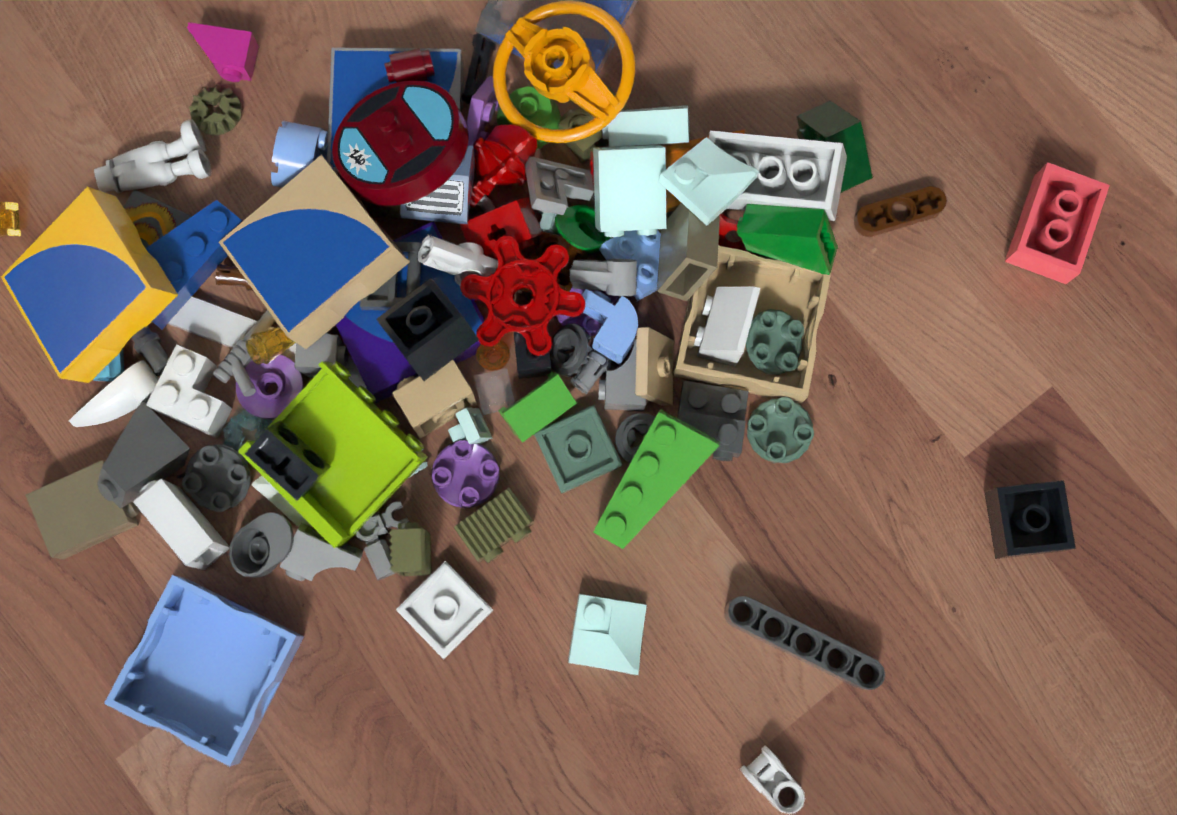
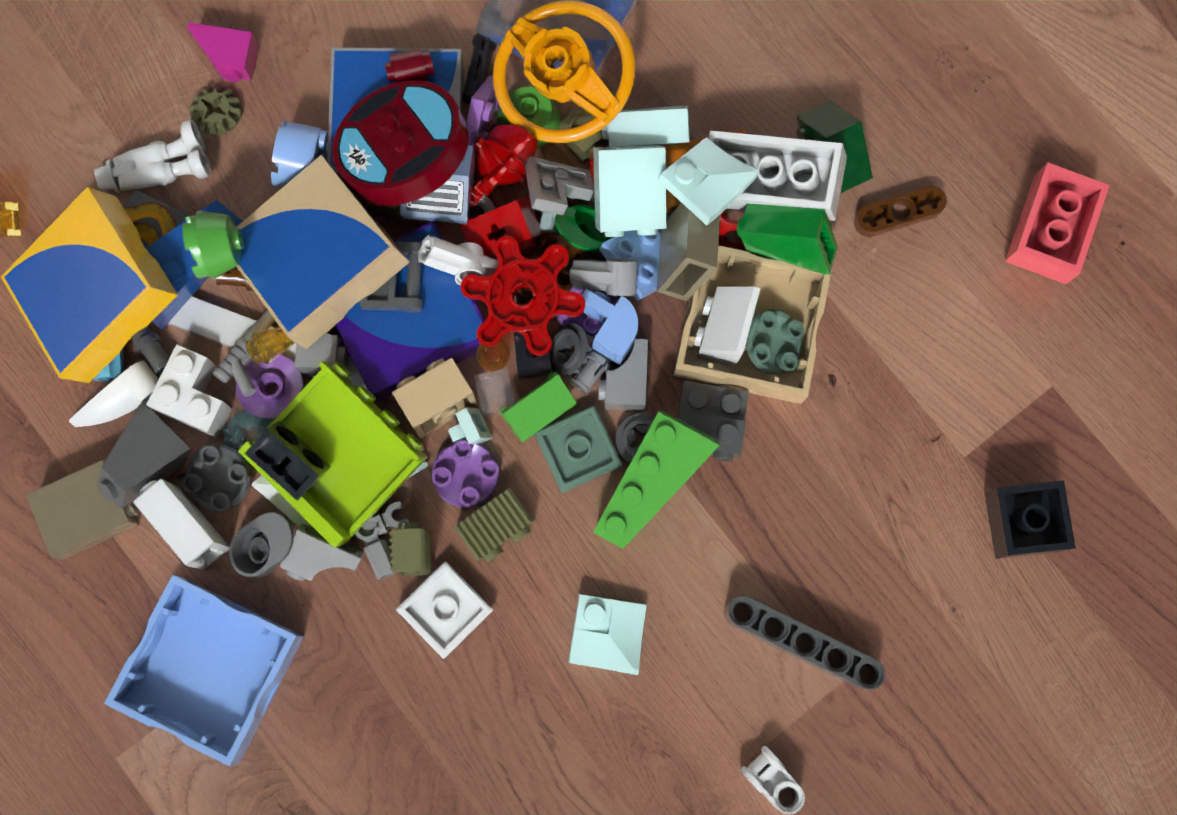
black brick [376,278,479,381] -> none
tan plate [635,327,674,406] -> none
sand green dish [747,397,814,463] -> none
none -> bright green cone [182,211,244,279]

